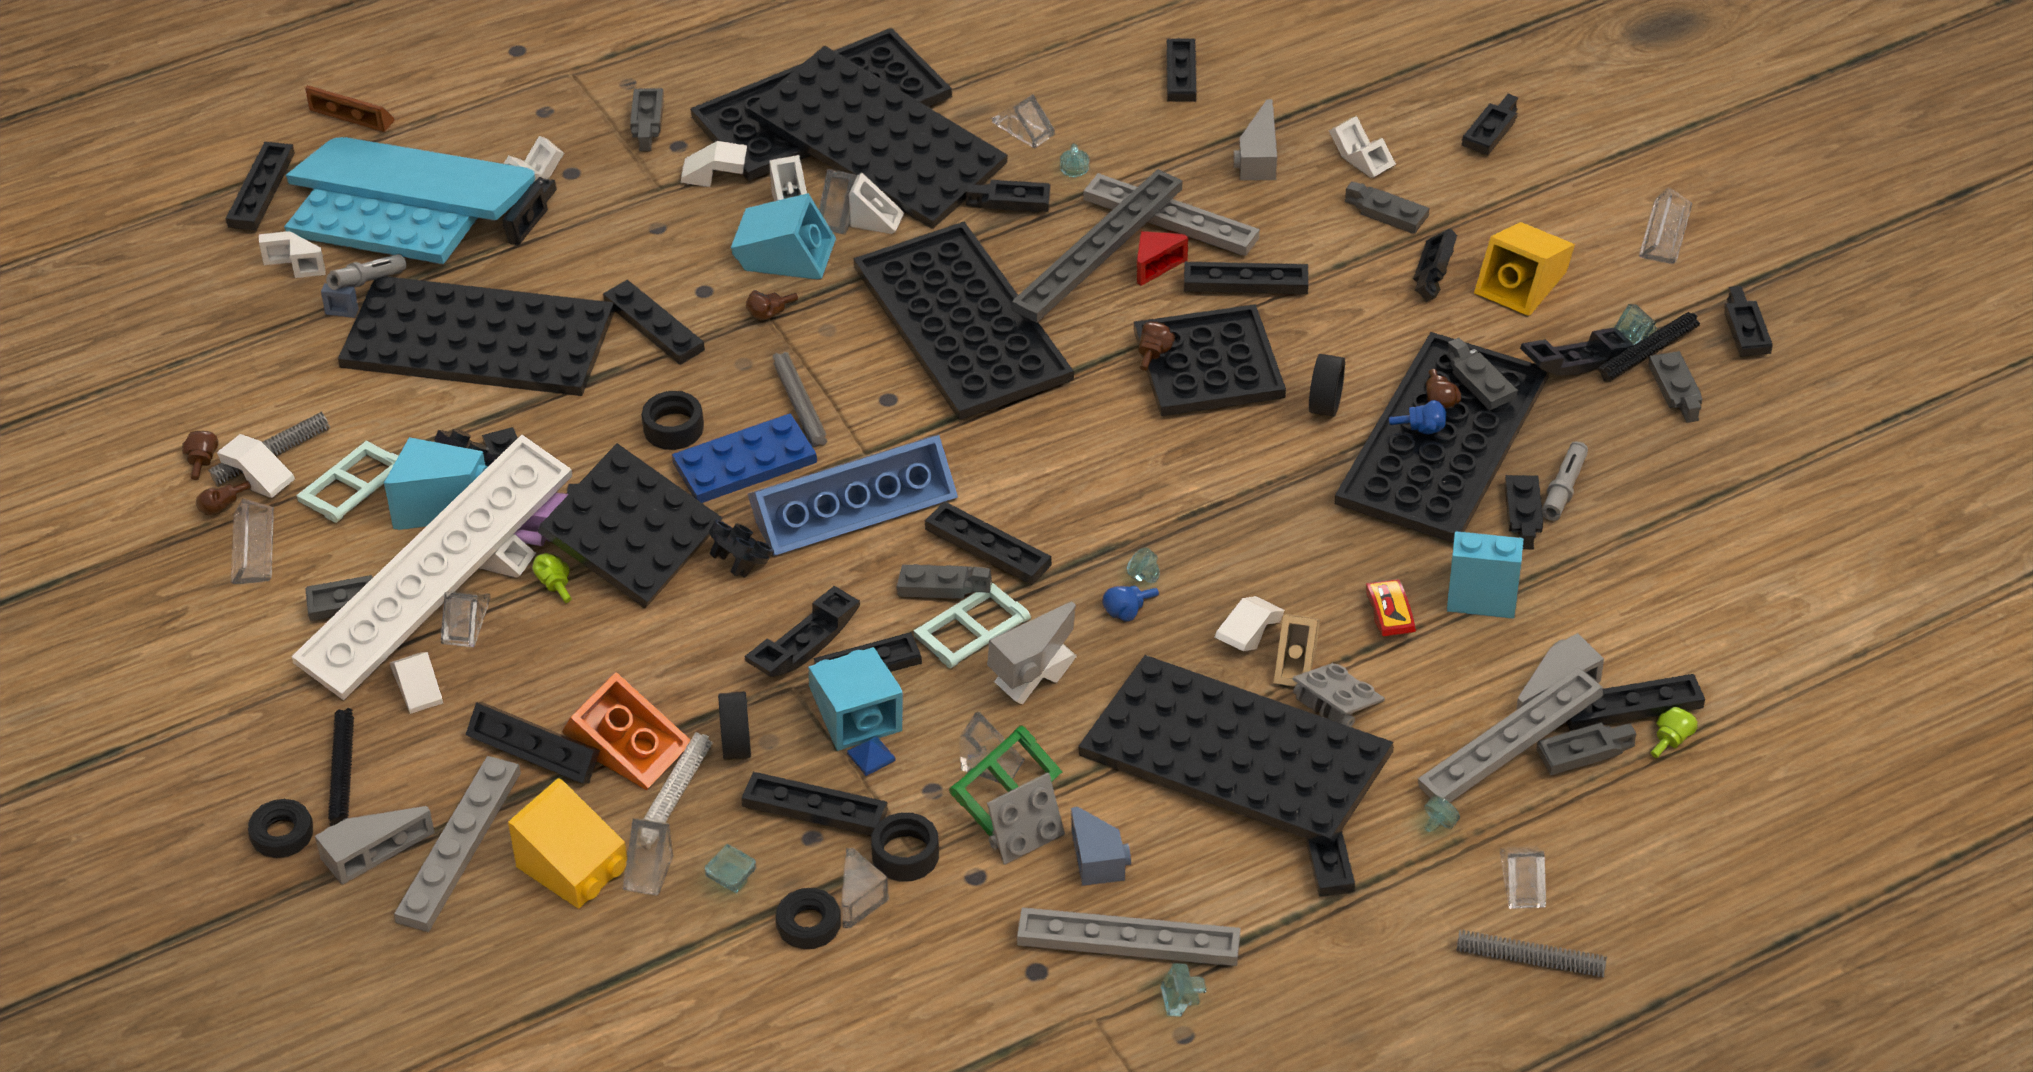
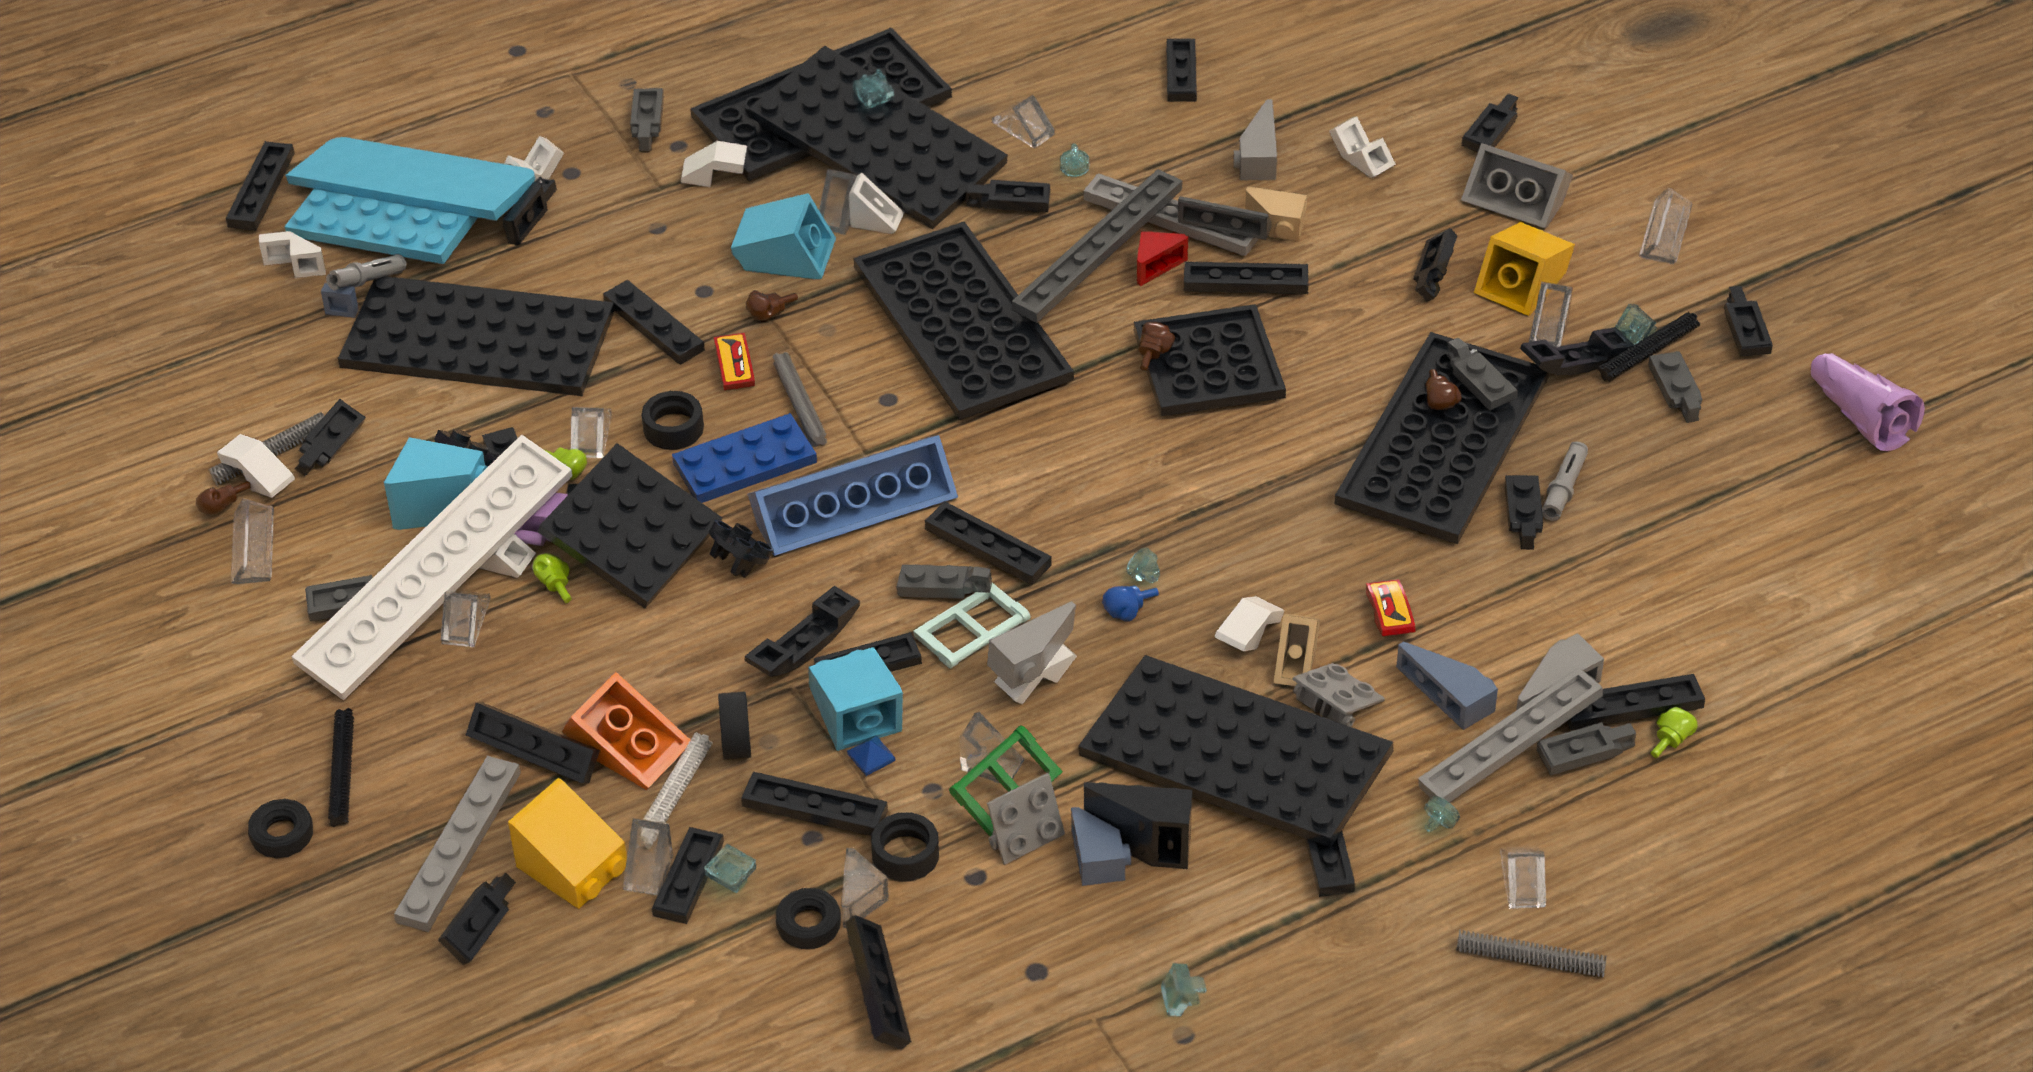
reddish brown piece [182,431,219,480] -> none
light aqua window [296,441,398,523] -> none
dark orange slope [305,85,394,132] -> none
light grey slope [315,806,435,885] -> none
white slope [389,652,443,714] -> none
white slope [769,155,807,201] -> none
light grey plate [1017,907,1241,966] -> none
black tyre [1309,354,1345,417] -> none
dark grey hinge [1345,181,1430,234] -> none
blue piece [1389,400,1446,434] -> none
medium azure slope [1447,531,1523,618] -> none
none -> black hinge [295,399,366,476]
none -> black hinge [438,873,516,965]
none -> lime piece [543,447,587,480]
none -> clear slope [571,407,612,458]
none -> black tile [652,827,724,924]
none -> slope [714,332,755,391]
none -> black plate [845,915,911,1050]
none -> clear light blue tile [853,69,894,109]
none -> black slope [1084,782,1192,869]
none -> dark grey slope [1178,196,1271,240]
none -> tan slope [1245,186,1307,242]
none -> sand blue slope [1396,641,1498,730]
none -> light grey slope [1461,143,1573,229]
none -> clear slope [1529,281,1573,347]
none -> lavender cone [1811,353,1925,451]

